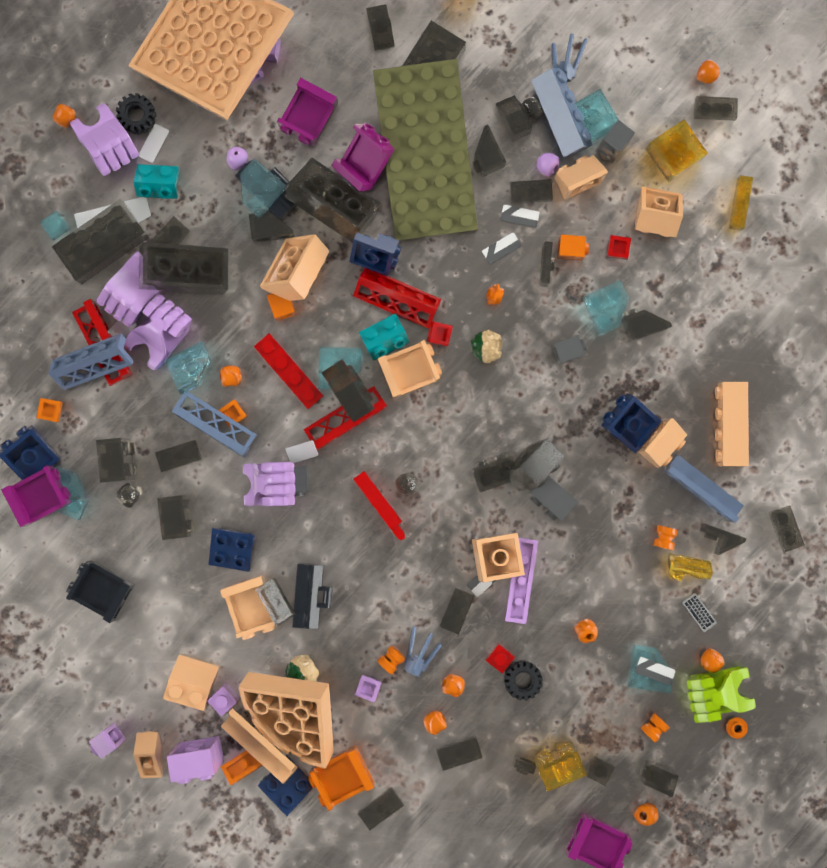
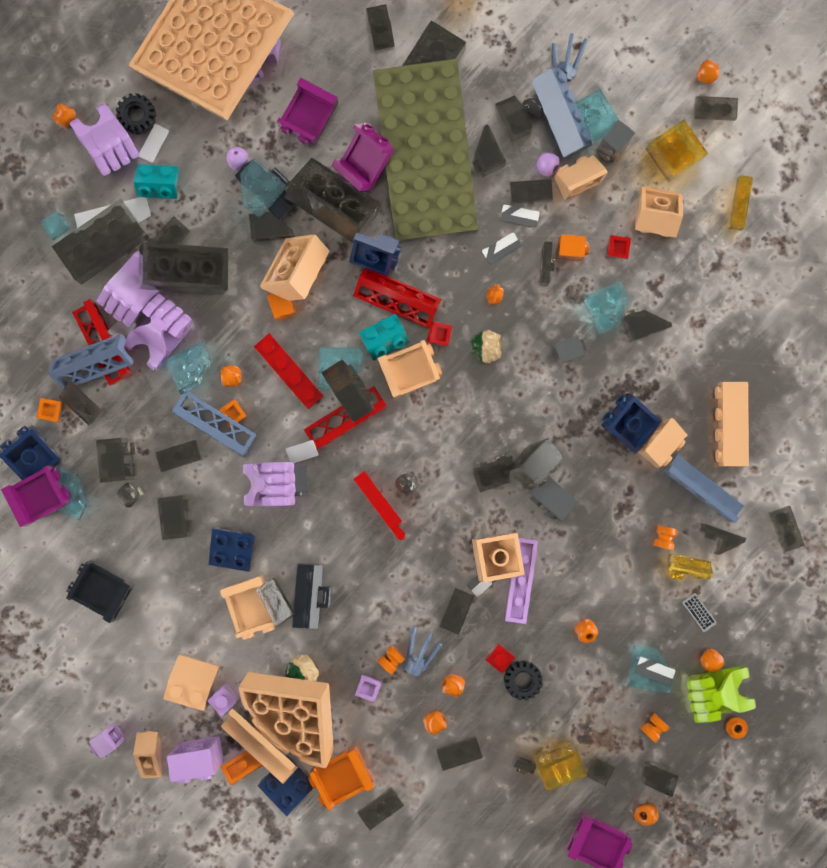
none -> clear smoke plate [58,382,101,426]

